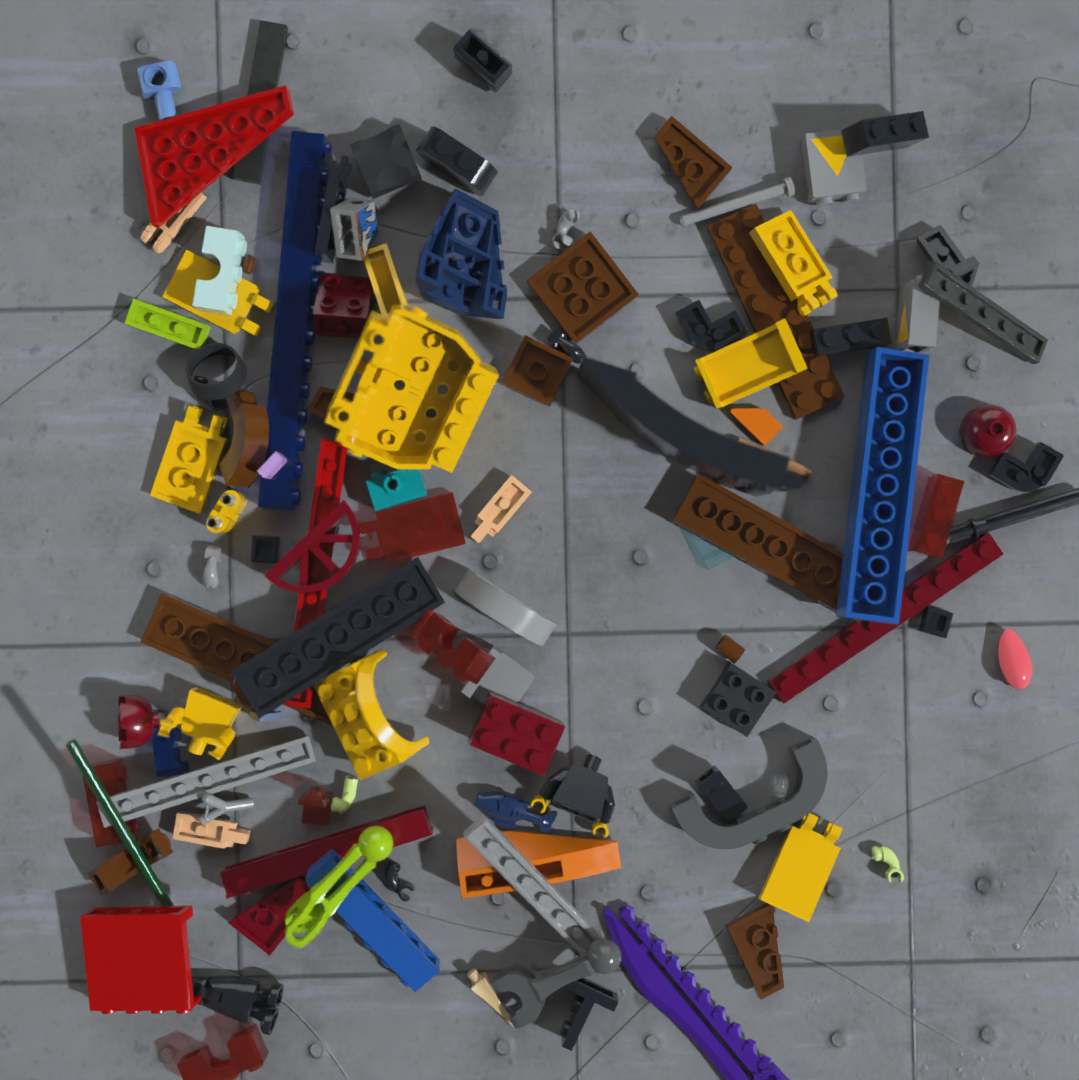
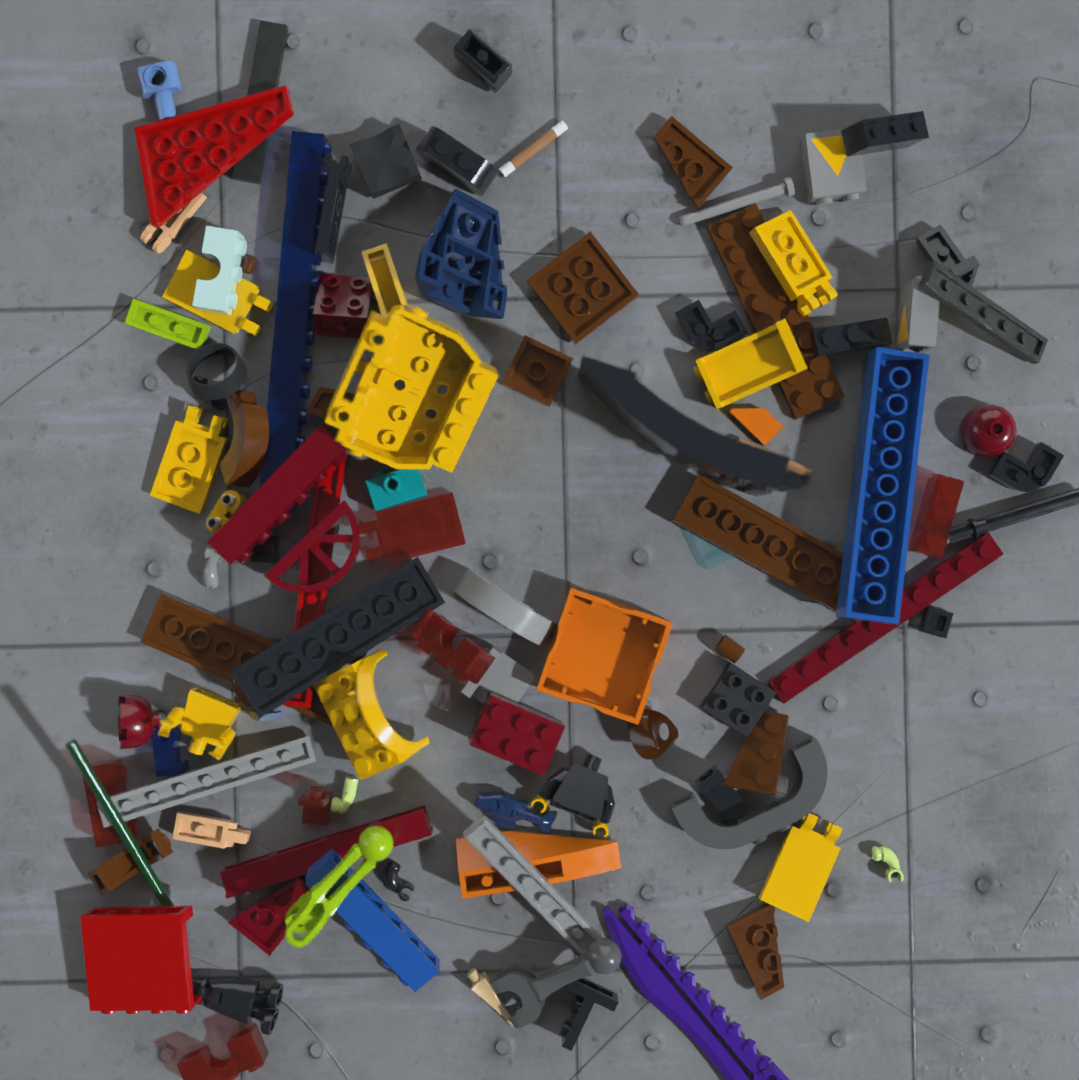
light grey piece [198,793,254,825] -> none
lavender tile [257,451,288,479] -> none
light grey torso [330,198,378,260] -> none
light nougat hinge [470,475,532,543] -> none
black arm [547,329,586,364] -> none
light grey arm [552,208,579,251] -> none
coral arm [997,629,1032,690] -> none
none -> dark red brick [207,424,348,565]
none -> medium nougat bar [499,120,568,178]
none -> orange tile [536,587,673,725]
none -> reddish brown piece [627,708,679,760]
none -> reddish brown wing [723,711,789,796]

